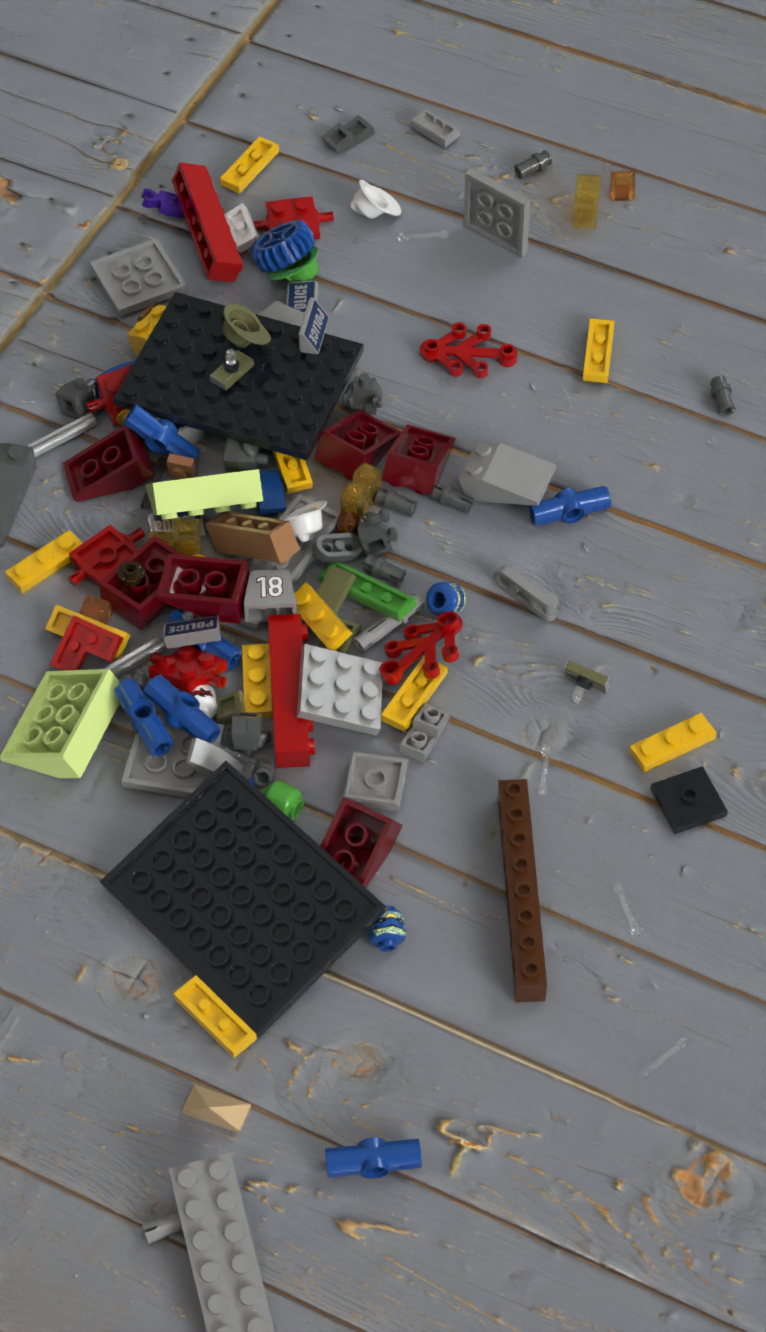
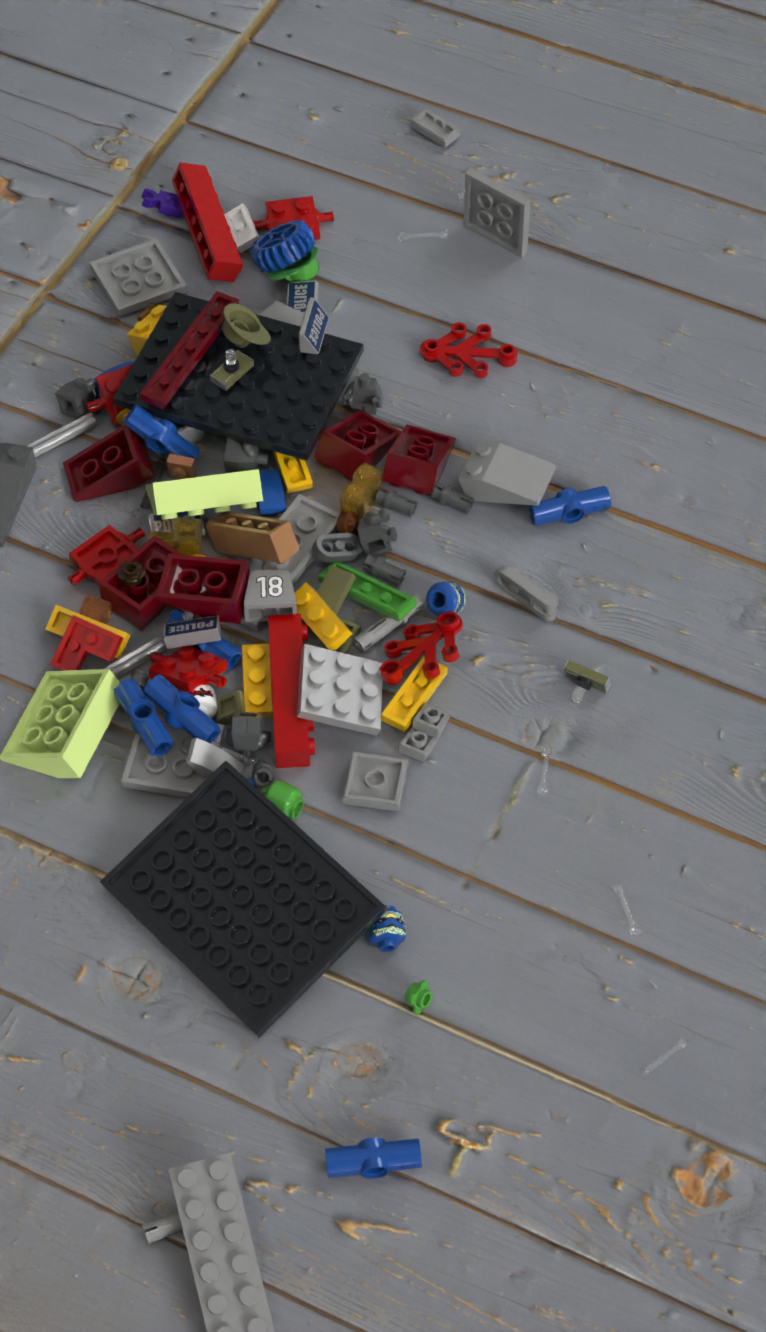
yellow plate [5,530,83,594] -> none
yellow plate [173,975,257,1058] -> none
tan slope [182,1084,251,1133] -> none
yellow plate [220,136,279,194] -> none
white piece [284,501,327,542] -> none
dark red slope [320,797,403,888] -> none
dark grey slope [321,115,375,152] -> none
white piece [350,180,401,219] -> none
reddish brown brick [497,779,547,1003] -> none
dark grey pin [514,150,552,179] -> none
clear yellow brick [572,173,601,229] -> none
yellow plate [583,318,615,383] -> none
clear orange slope [609,171,635,201] -> none
yellow plate [629,712,717,773] -> none
black plate [650,766,728,834] -> none
dark grey pin [710,376,736,416] -> none
none -> dark red plate [140,291,239,409]
none -> bright green plate [405,980,432,1015]

